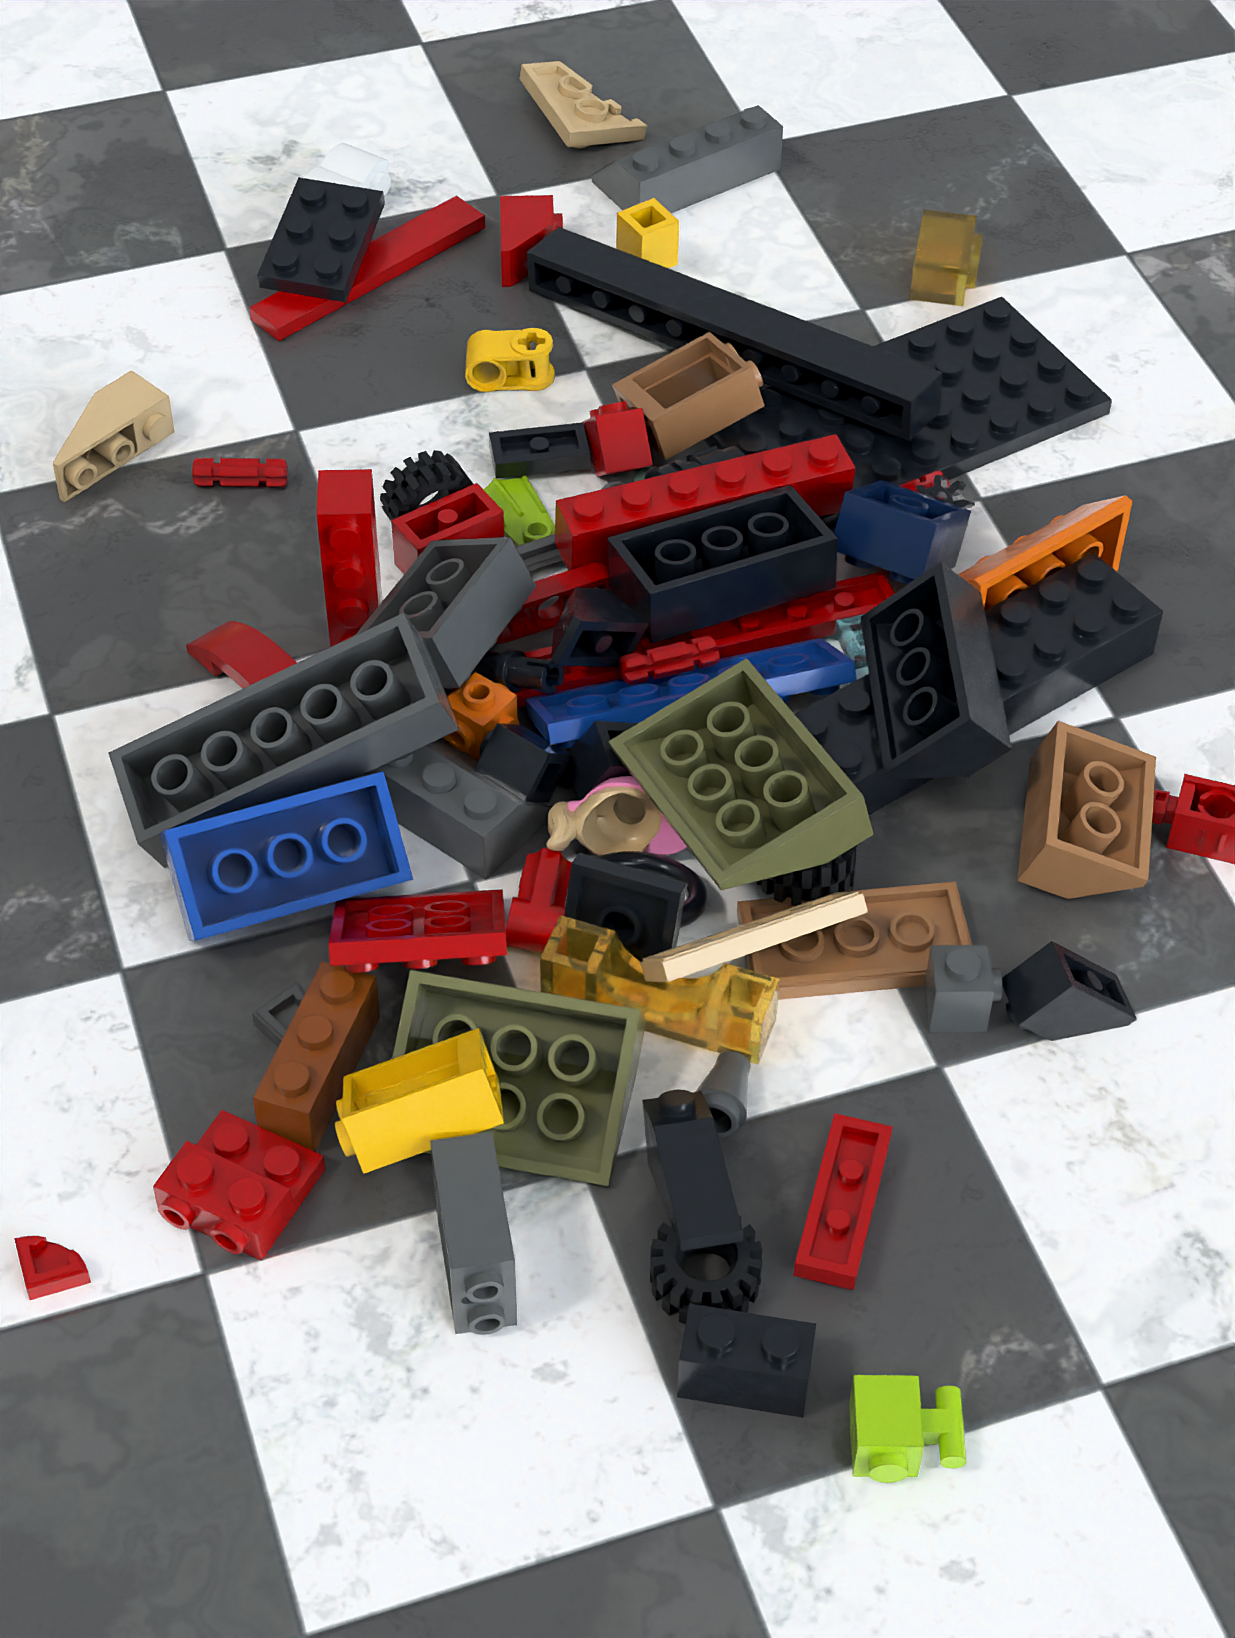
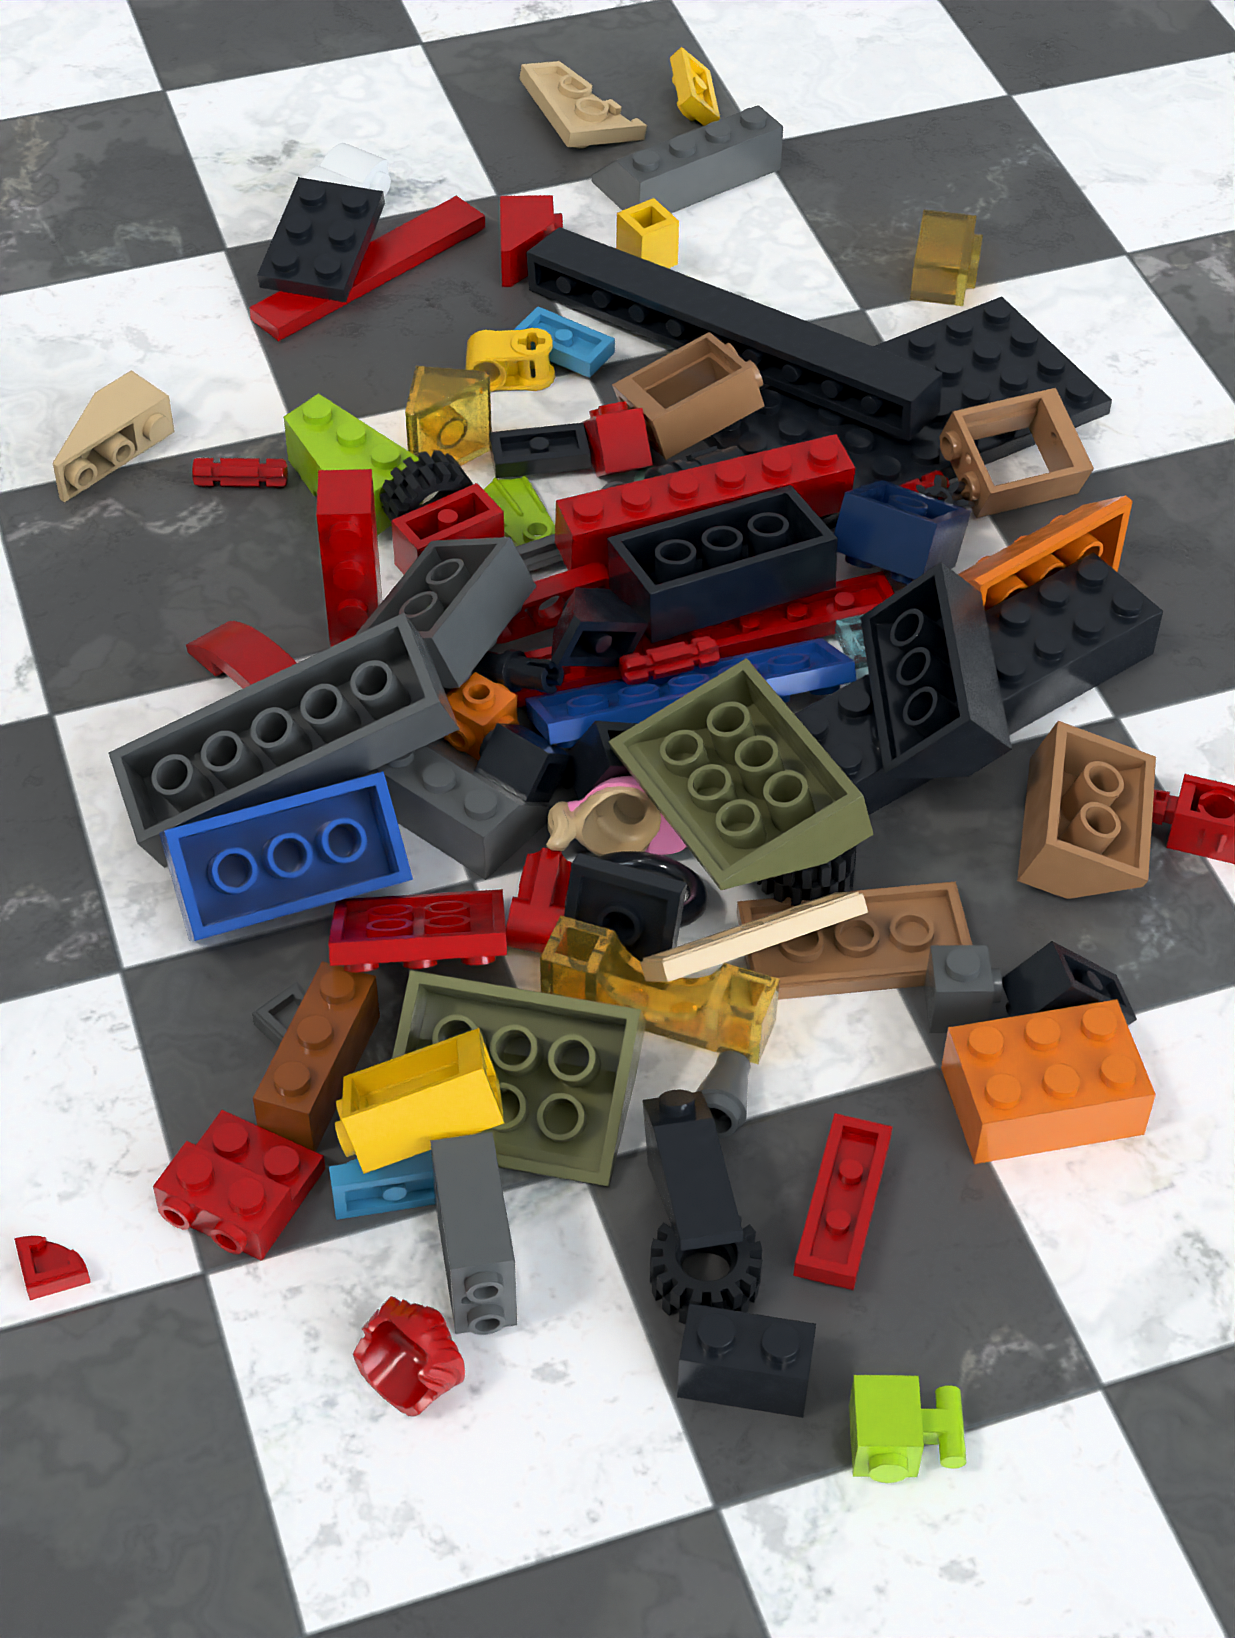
none -> lime wedge [283,393,424,536]
none -> dark azure plate [329,1150,435,1220]
none -> red hair [353,1296,465,1416]
none -> clear yellow slope [405,366,492,466]
none -> dark azure plate [514,307,615,378]
none -> yellow plate [670,47,720,126]
none -> medium nougat window [939,388,1094,518]
none -> orange brick [941,999,1156,1164]

